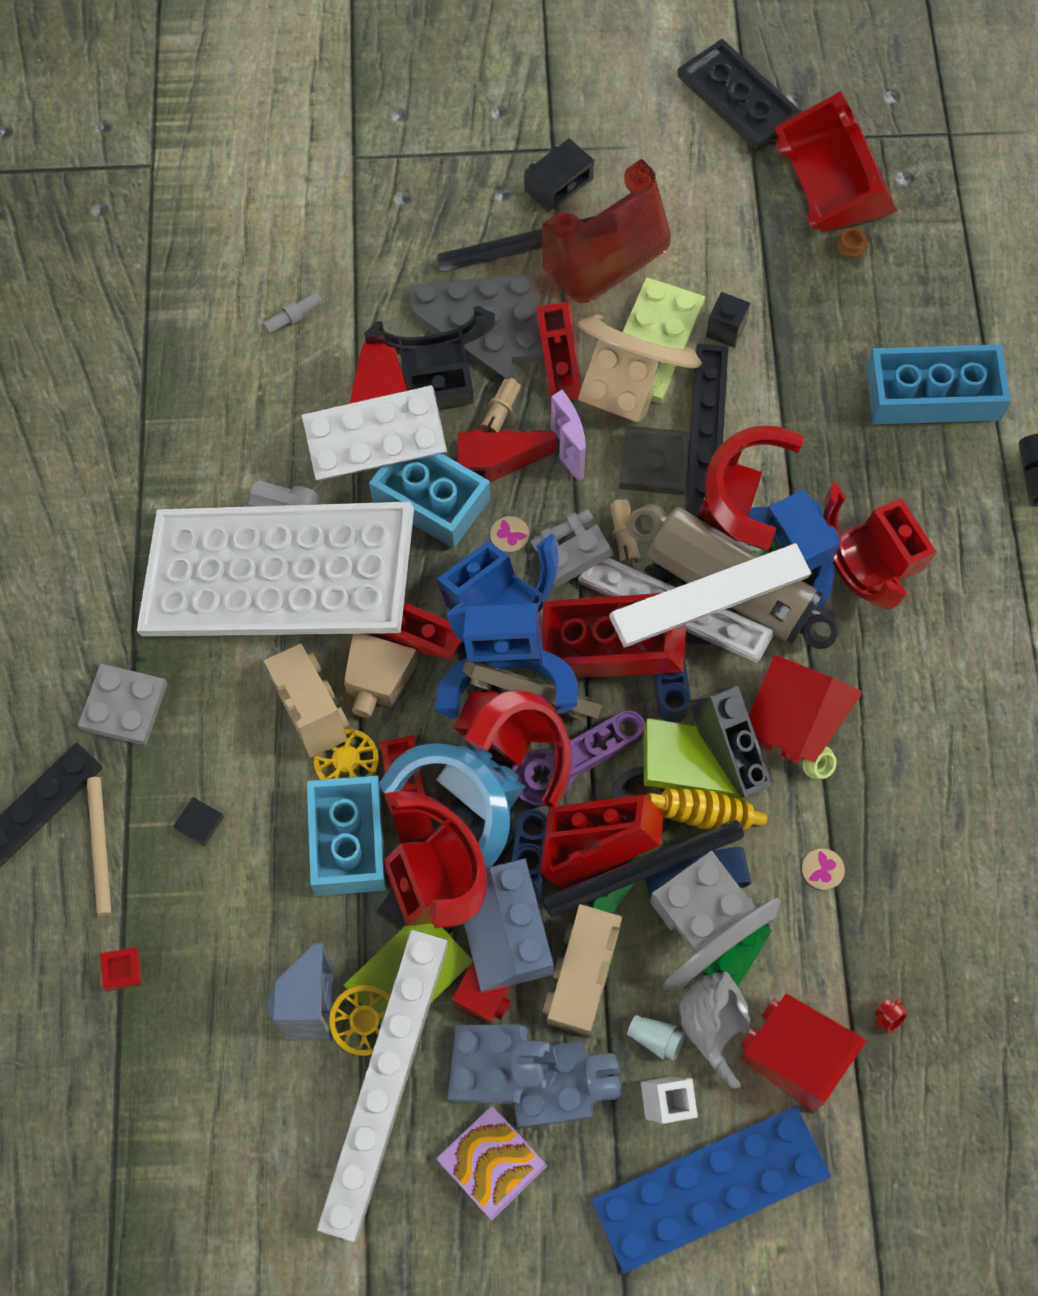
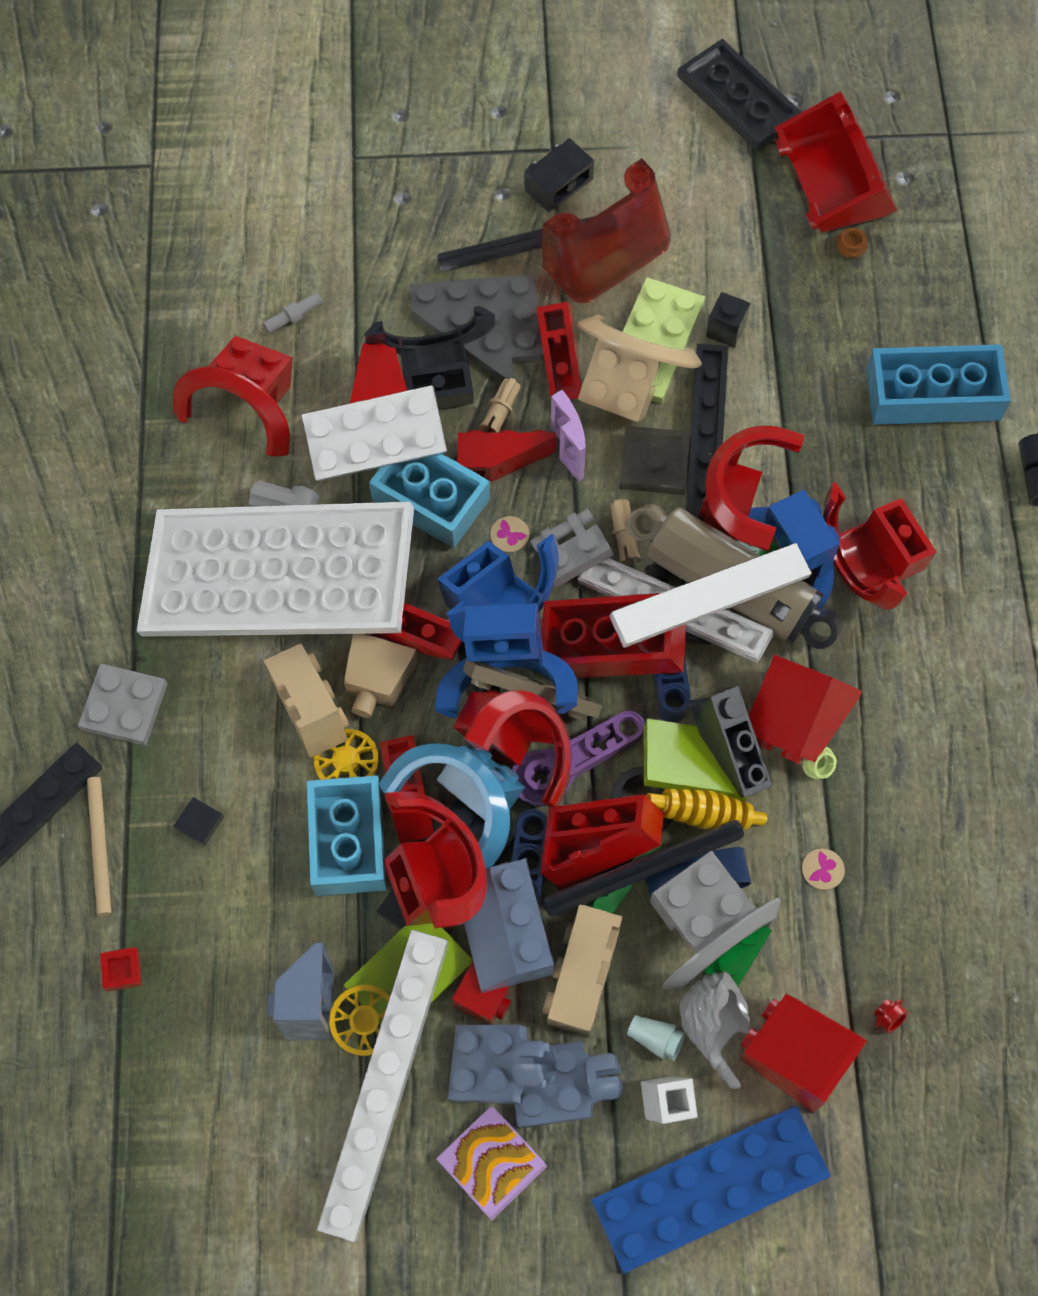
none -> red piece [173,336,293,457]

